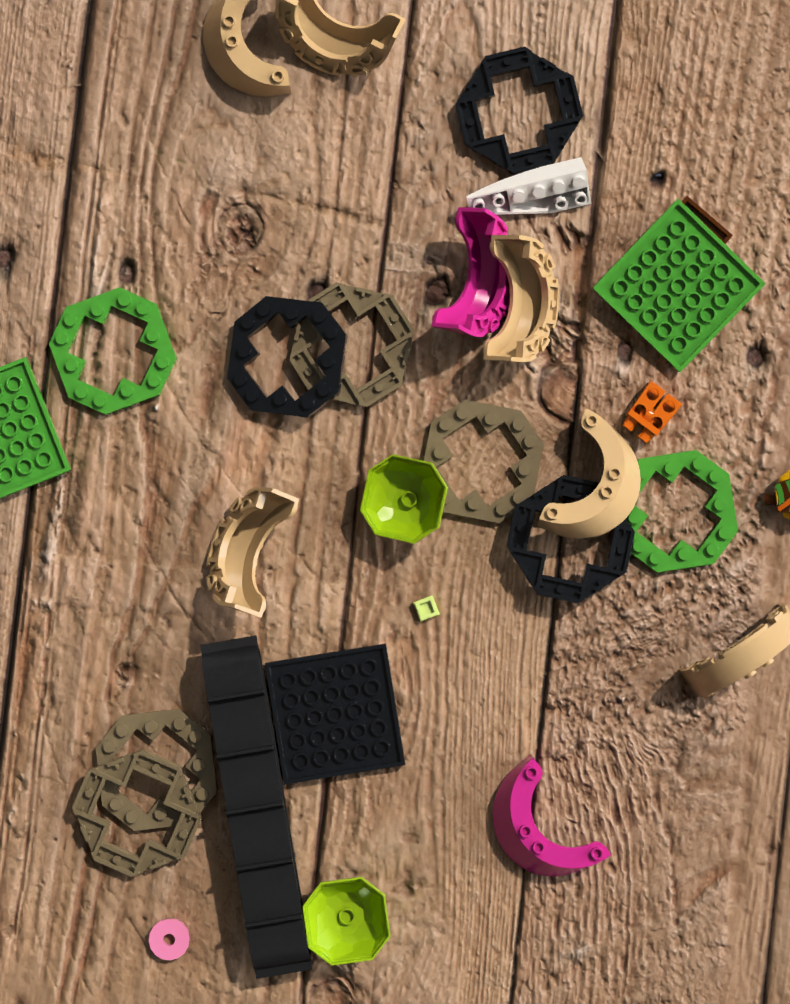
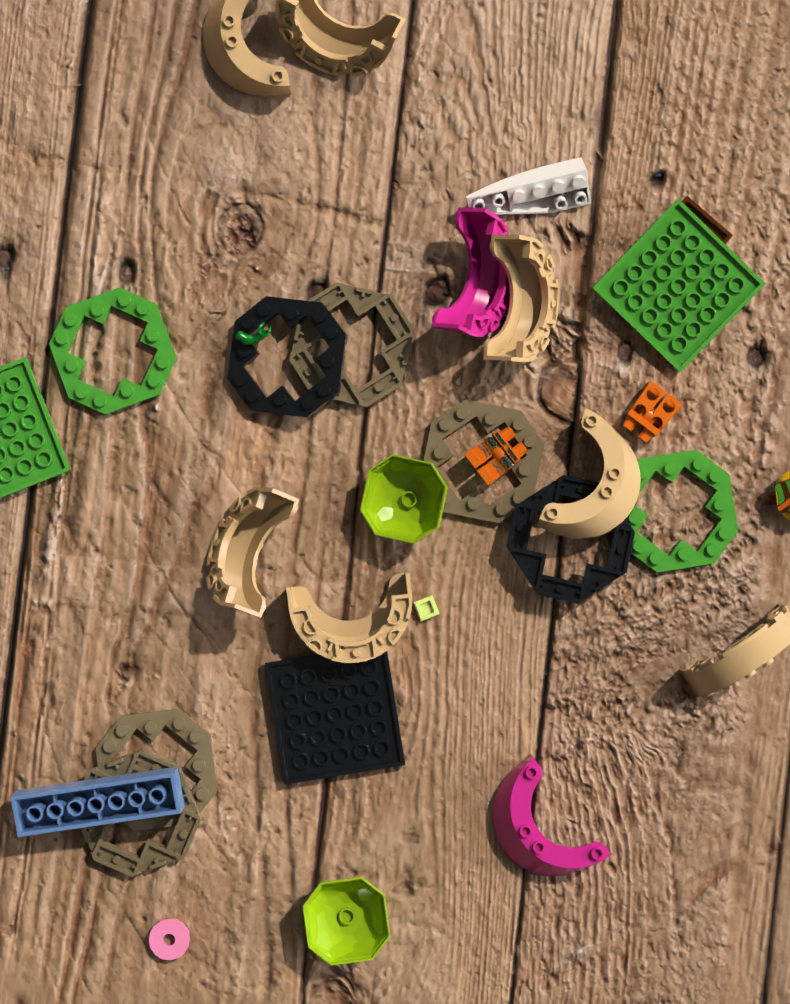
black piece [201,635,312,979] -> none
black plate [455,46,583,175] -> none
none -> medium blue brick [10,767,185,837]
none -> green piece [235,322,272,346]
none -> tan windscreen [286,572,412,663]
none -> orange hips [464,426,528,486]

